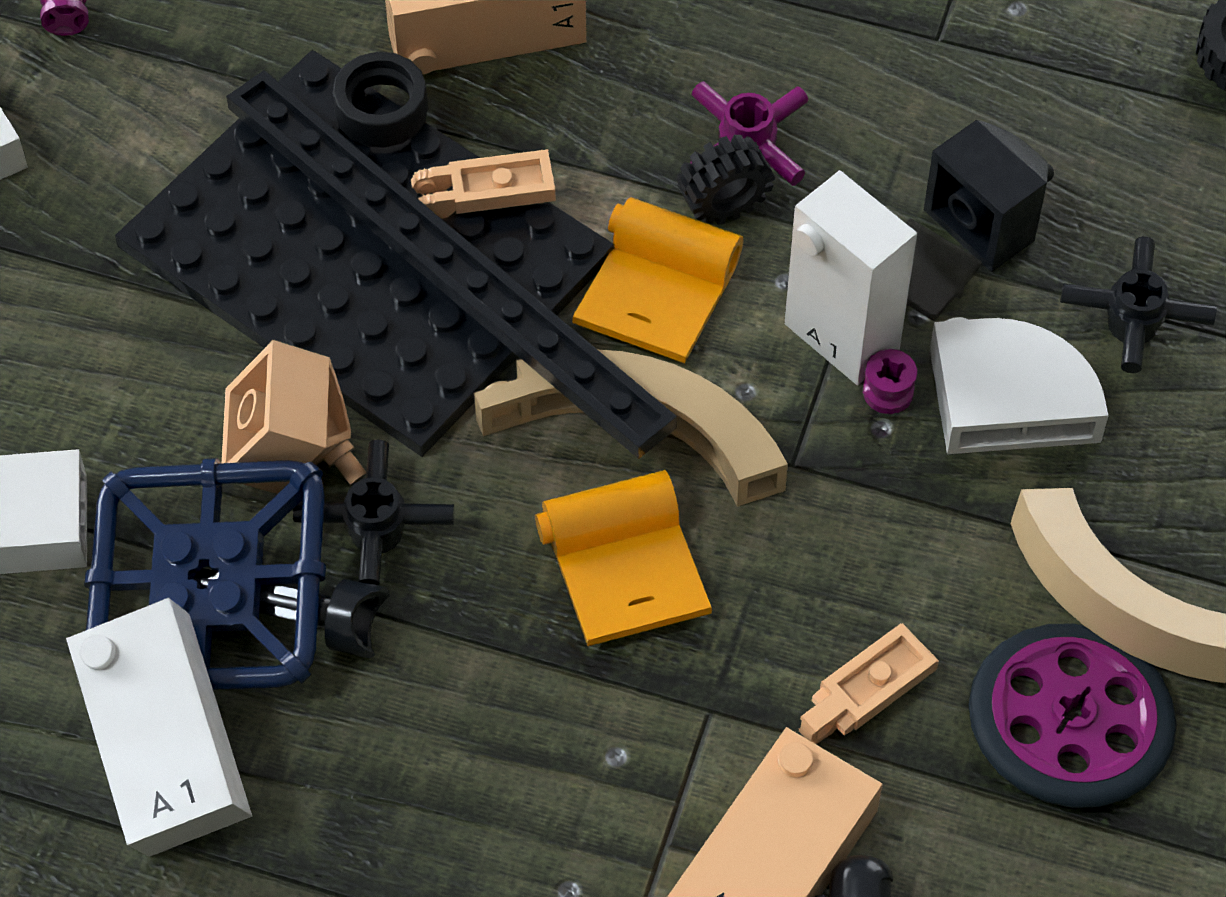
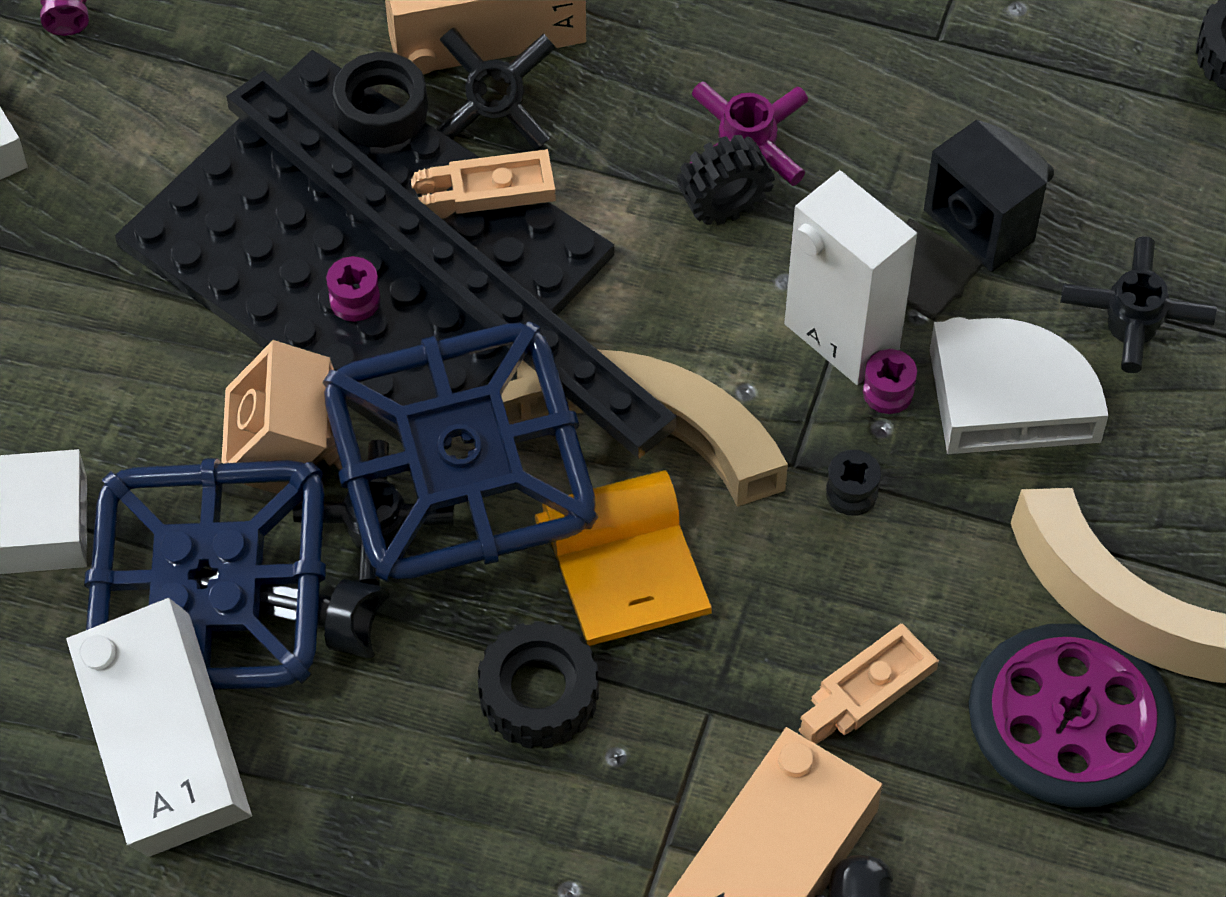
light orange door [572,197,743,363] -> none
none -> dark blue plate [322,321,598,582]
none -> magenta wheel [326,256,380,322]
none -> black bar [436,27,556,151]
none -> black tyre [477,621,599,749]
none -> black wheel [826,450,881,516]

